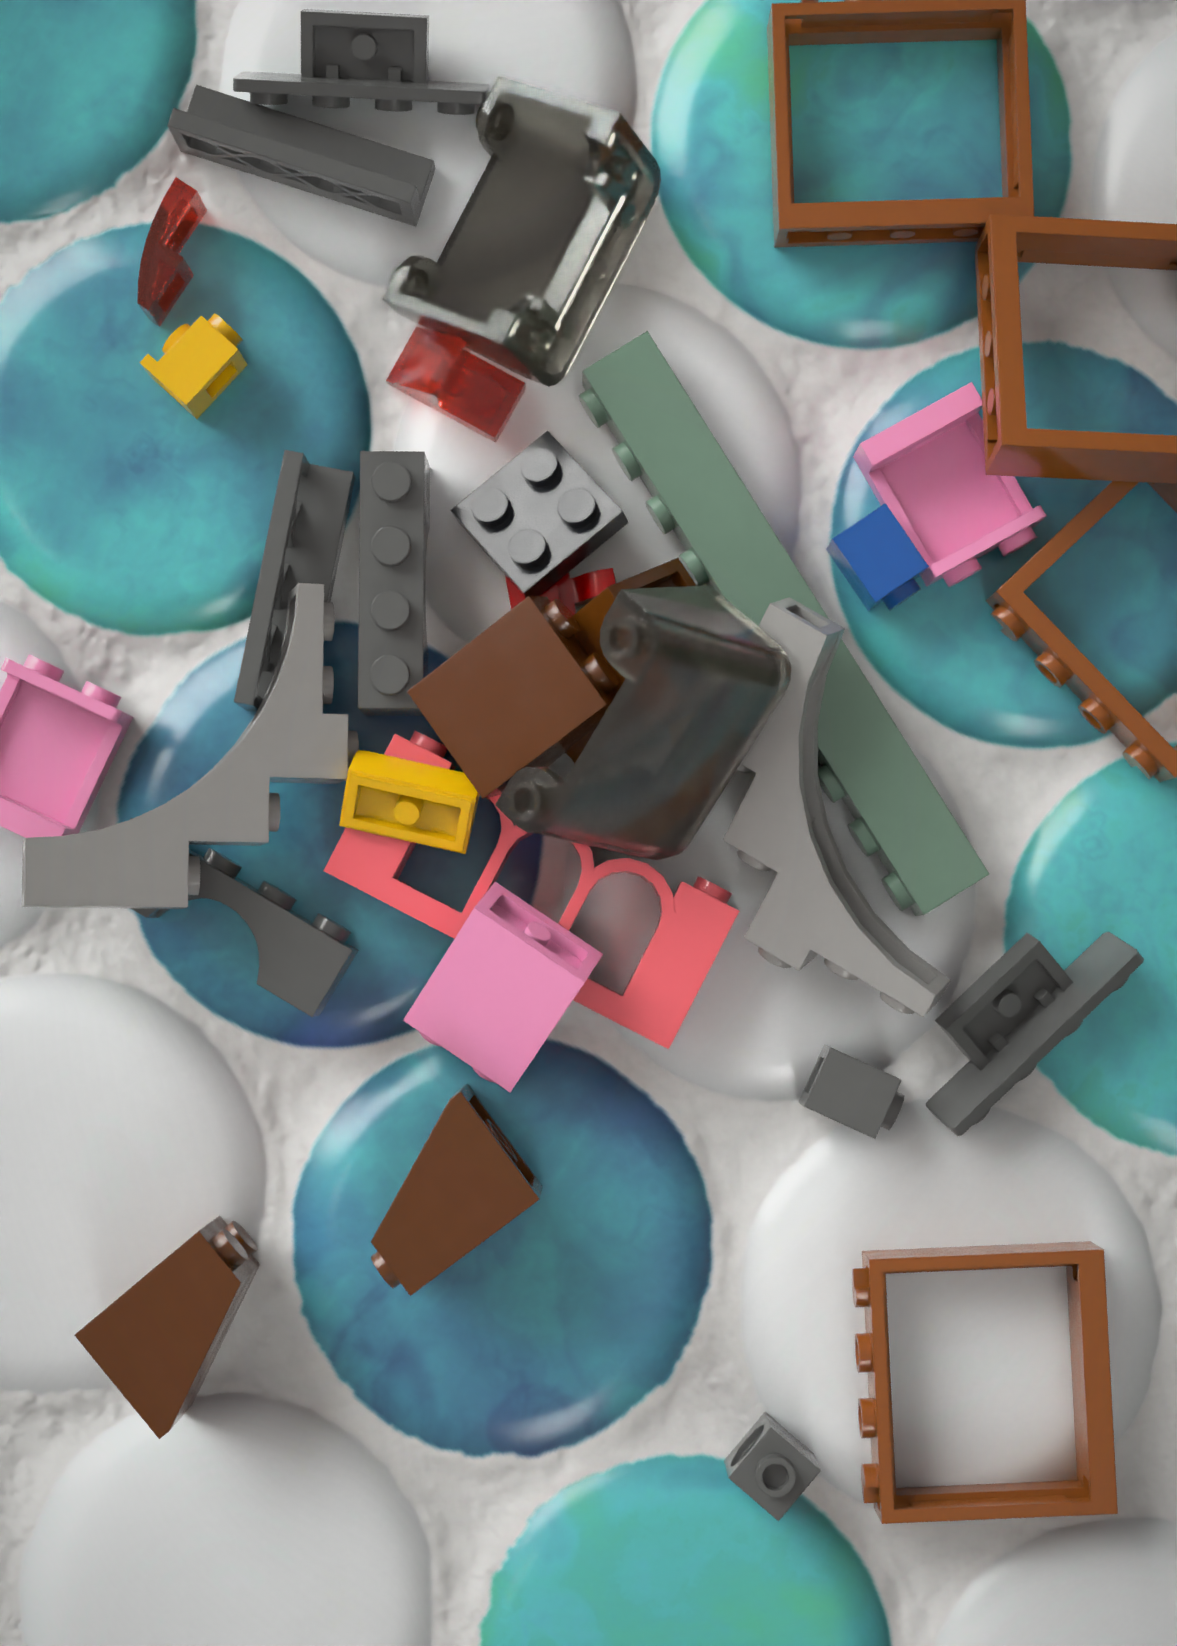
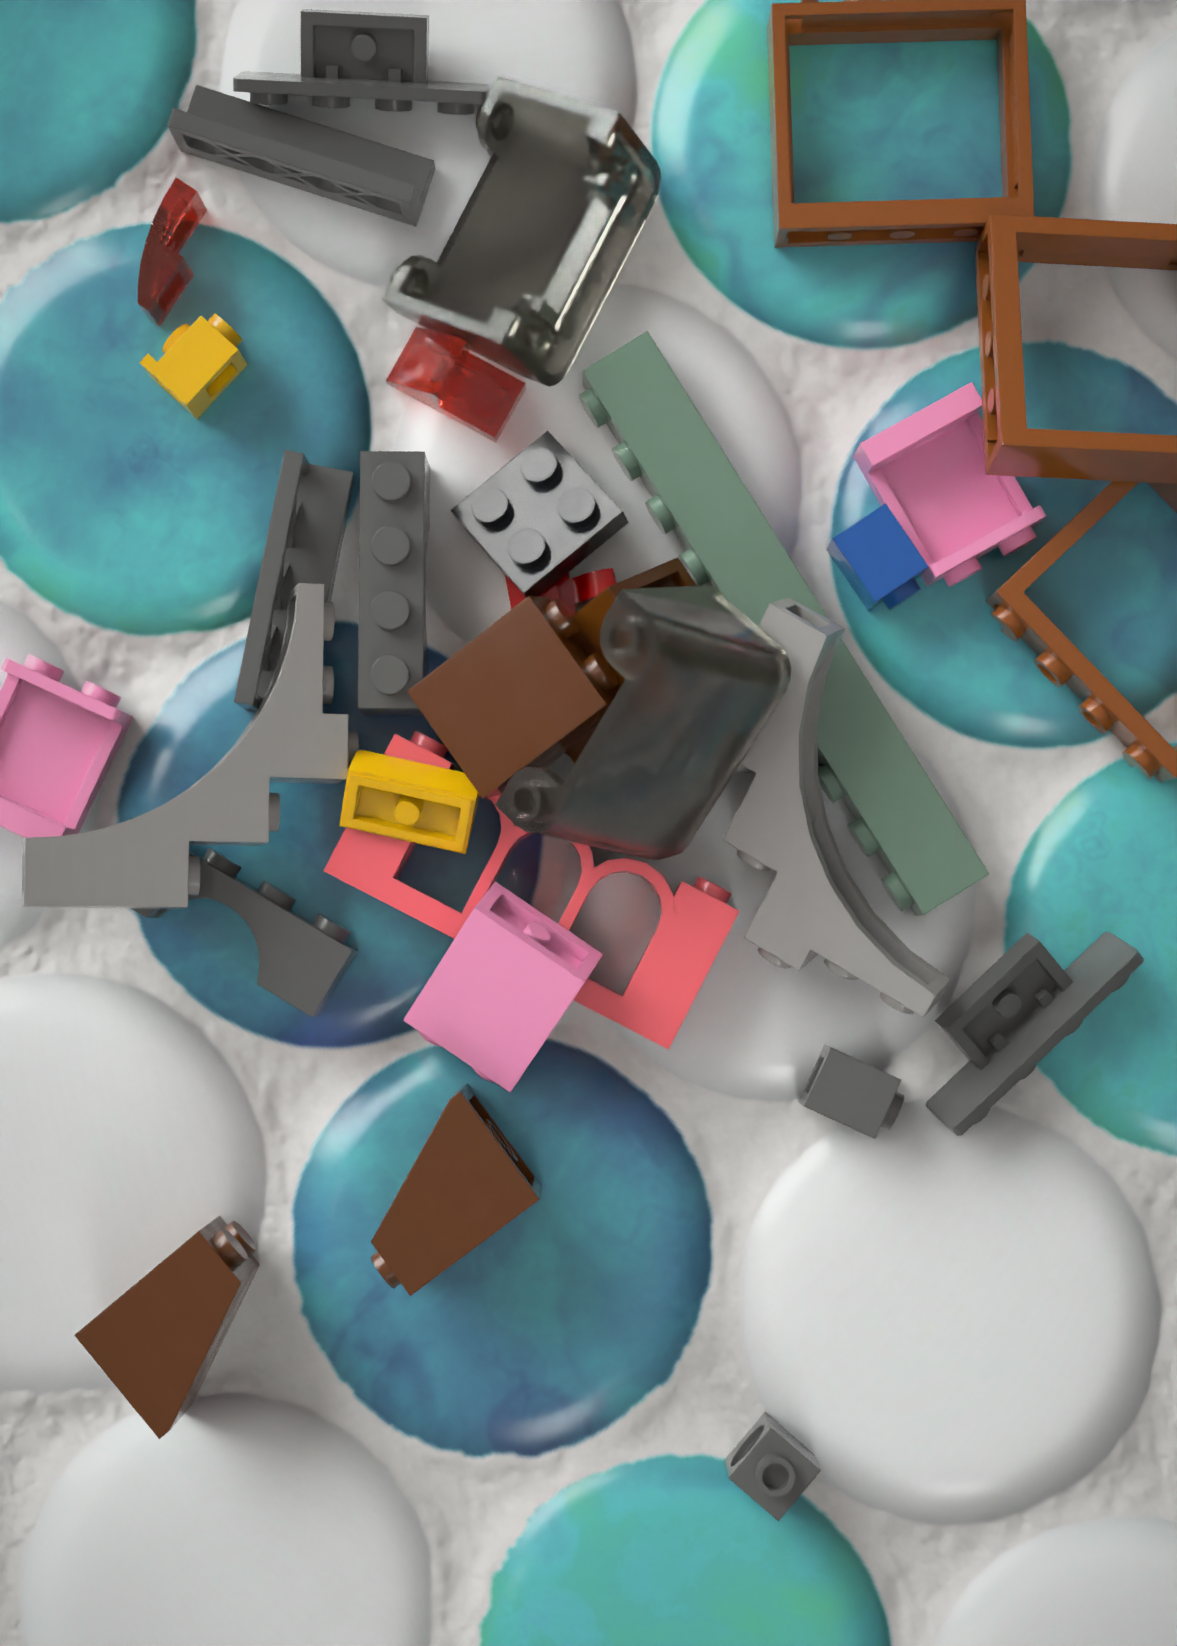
dark orange window [852,1241,1118,1524] -> none

